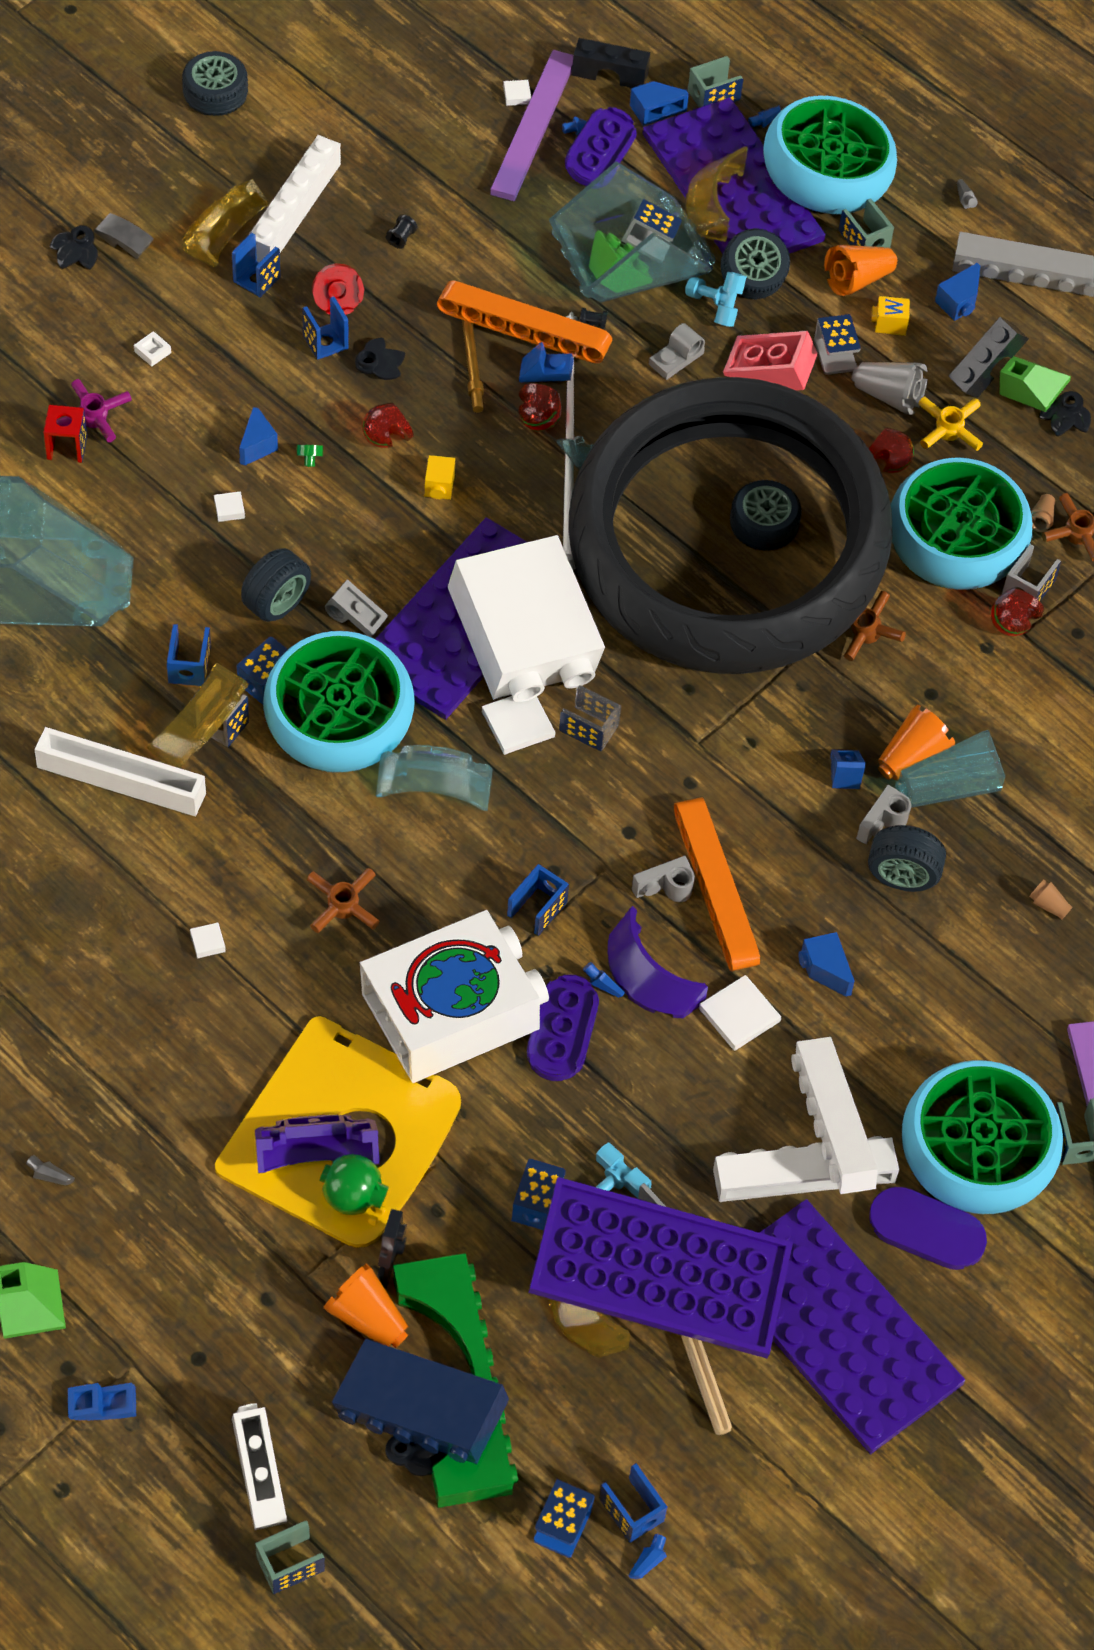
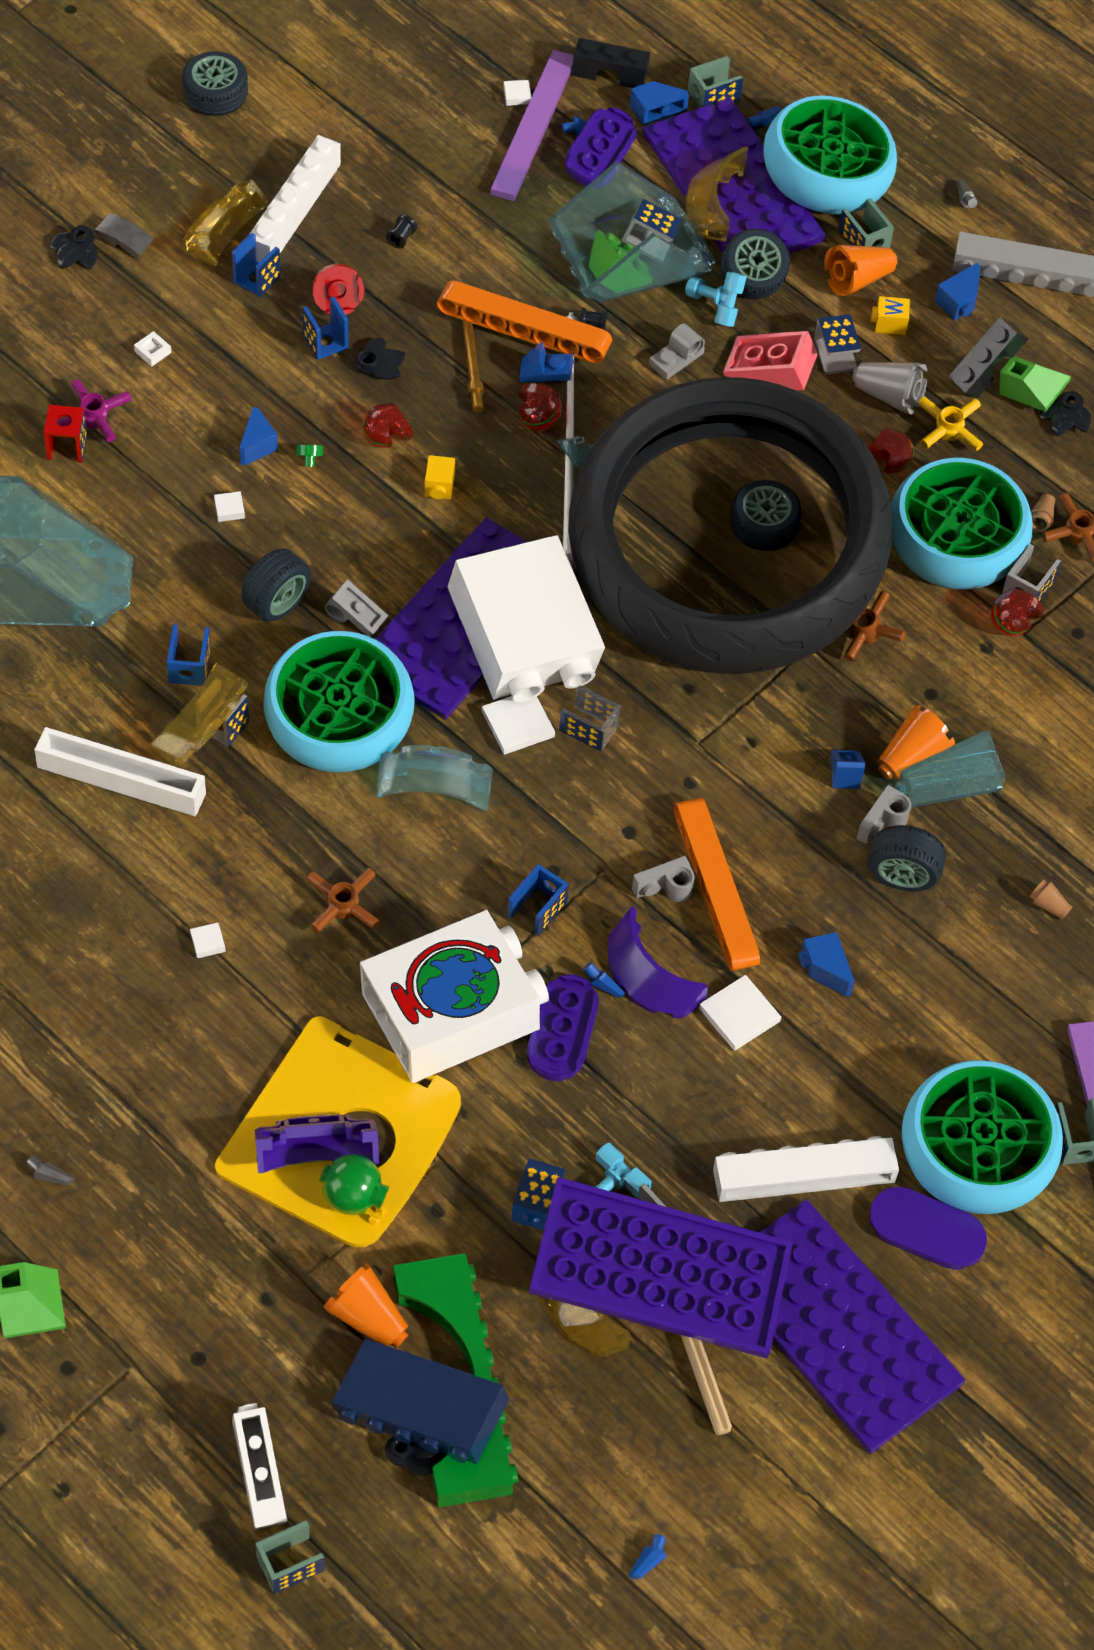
blue slope [68,1383,136,1420] -> none
piece [237,637,288,704] -> none
black wing [377,1209,407,1289] -> none
piece [534,1479,595,1558] -> none
blue piece [599,1463,667,1543] -> none
white brick [792,1037,878,1194] -> none

